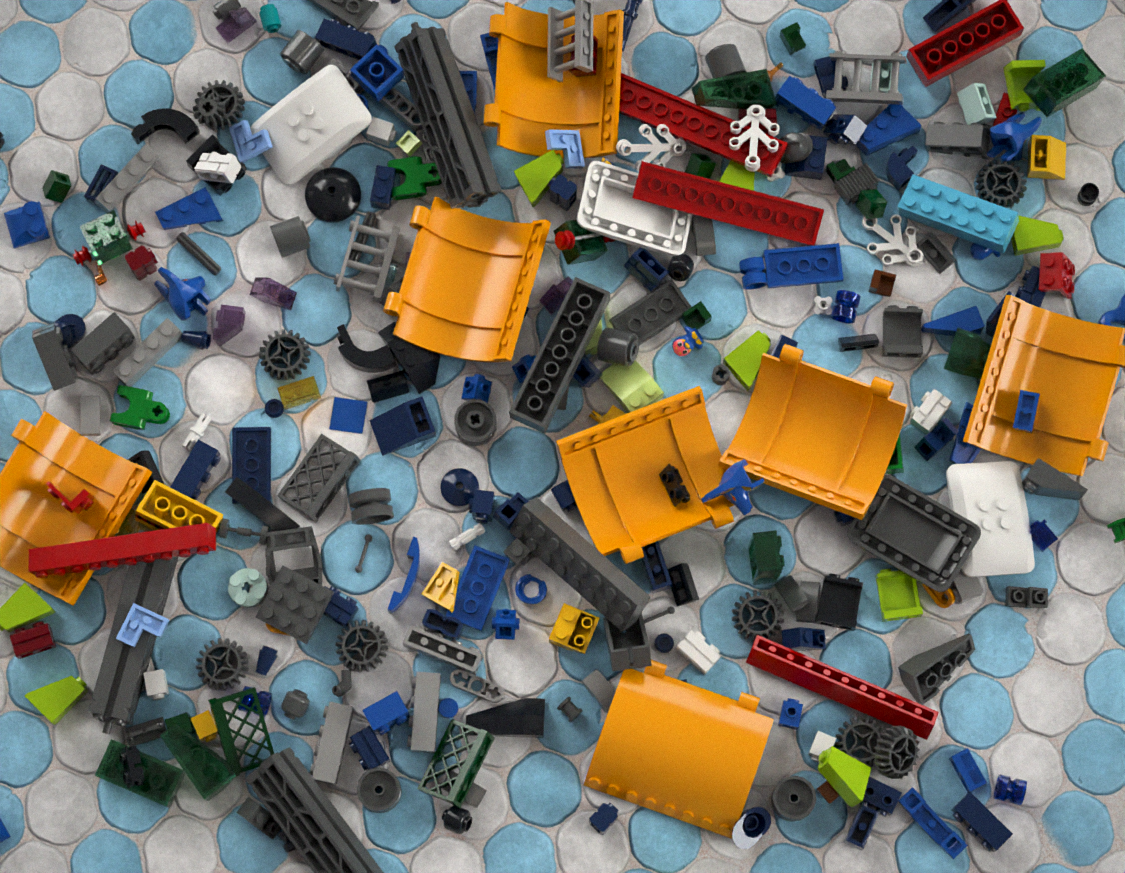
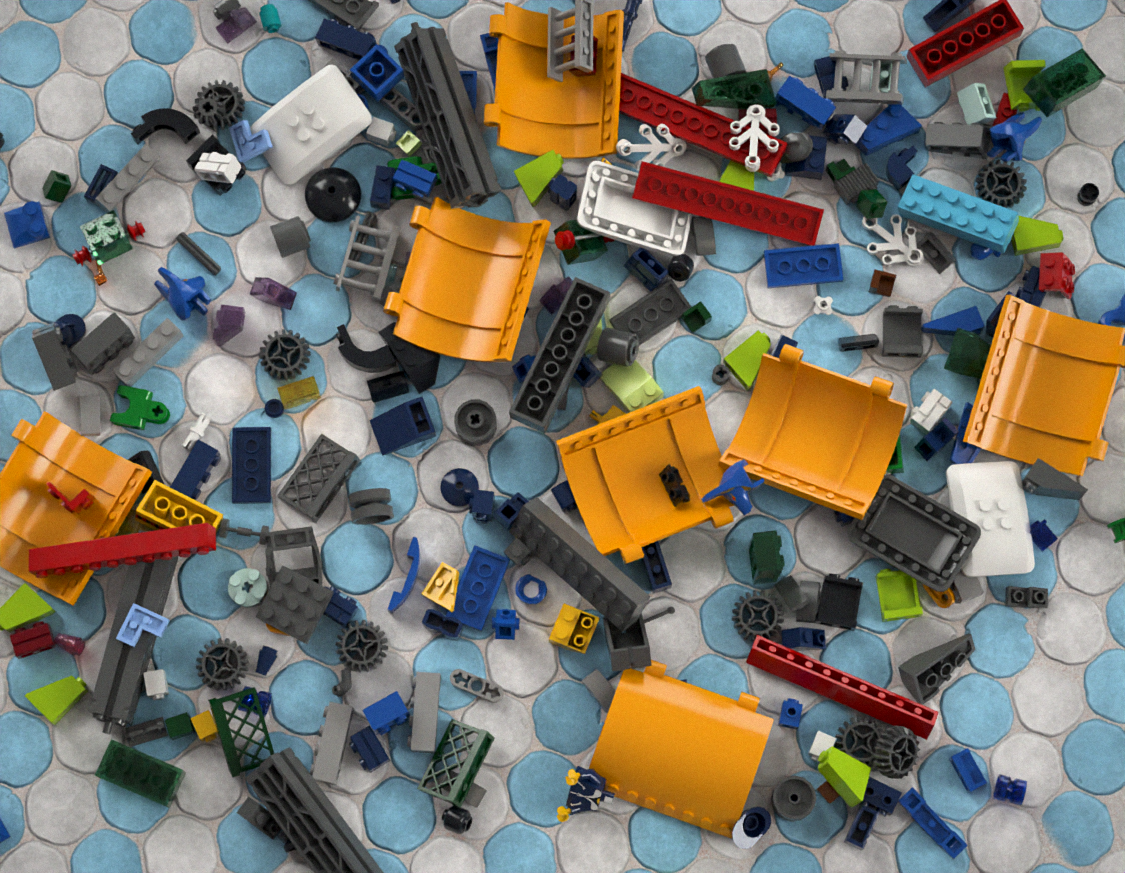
black hinge [119,746,145,789] -> none
dark red brick [125,245,158,281] -> none
blue wing [155,187,223,230] -> none
clear green wedge [160,724,237,801] -> none
dark blue cone [181,331,211,350] -> none
black slope [225,477,300,531] -> none
dark grey piece [280,30,324,74] -> none
dark grey head [281,689,310,720] -> none
blue sticker [329,397,367,434] -> none
dark grey hinge [355,534,373,573] -> none
dark grey wheel [357,767,402,813] -> none
light grey brick [403,625,483,675] -> none
blue tile [439,698,458,718] -> none
white axle [449,523,485,550] -> none
blue brick [461,374,492,403] -> none
black wedge [465,698,545,738] -> none
light blue plate [545,129,585,169] -> none
dark grey bush [557,697,583,723] -> none
dark blue brick [589,803,619,835] -> none
dark blue plate [654,633,674,653] -> none
black slope [667,563,699,607] -> none
animal [672,326,704,356] -> none
white brick [676,630,721,676] -> none
dark green panel [685,153,716,179] -> none
blue wheel [739,257,768,290] -> none
dark green panel [779,22,806,55] -> none
clear blue wheel [831,290,861,324] -> none
dark blue brick [951,792,1013,852] -> none
blue hinge [1013,390,1040,434] -> none
yellow slope [1027,135,1066,180] -> none
none -> clear pink cone [55,633,85,656]
none -> blue brick [393,160,438,199]
none -> dark blue torso [557,766,615,822]

